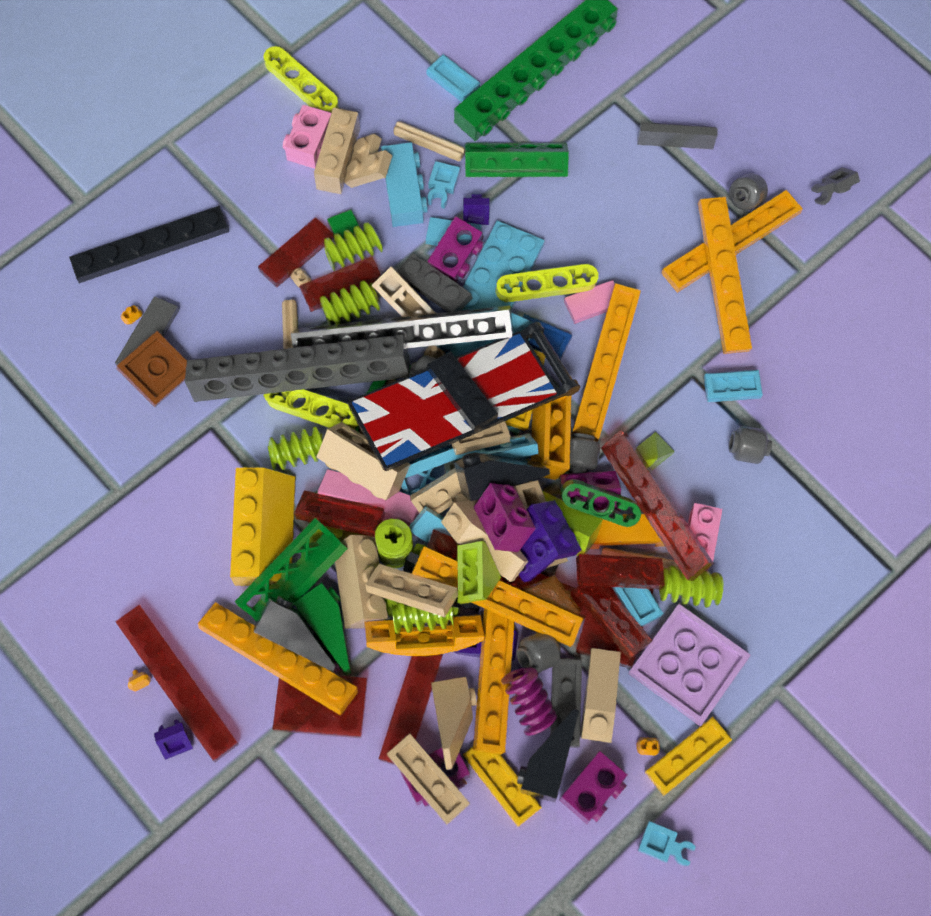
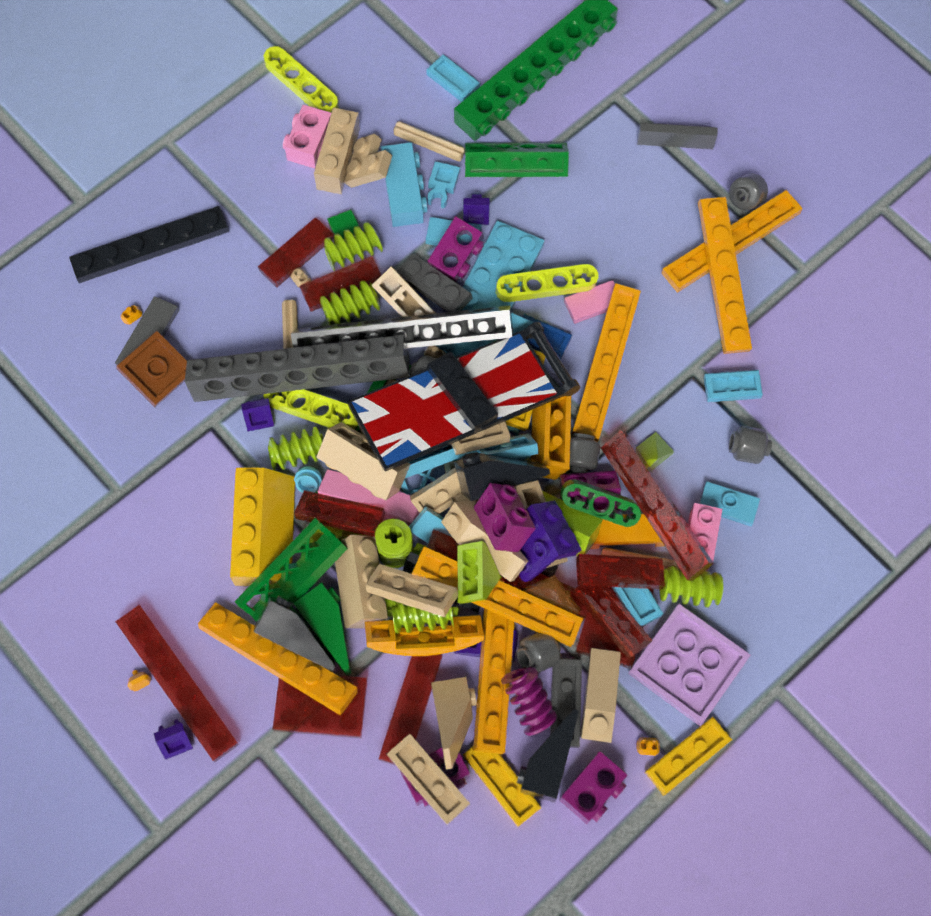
medium azure plate [638,821,696,866] -> none
dark grey plate [811,167,860,205] -> none
none -> dark purple tile [241,398,274,432]
none -> medium azure plate [294,466,323,494]
none -> medium azure plate [699,481,760,526]

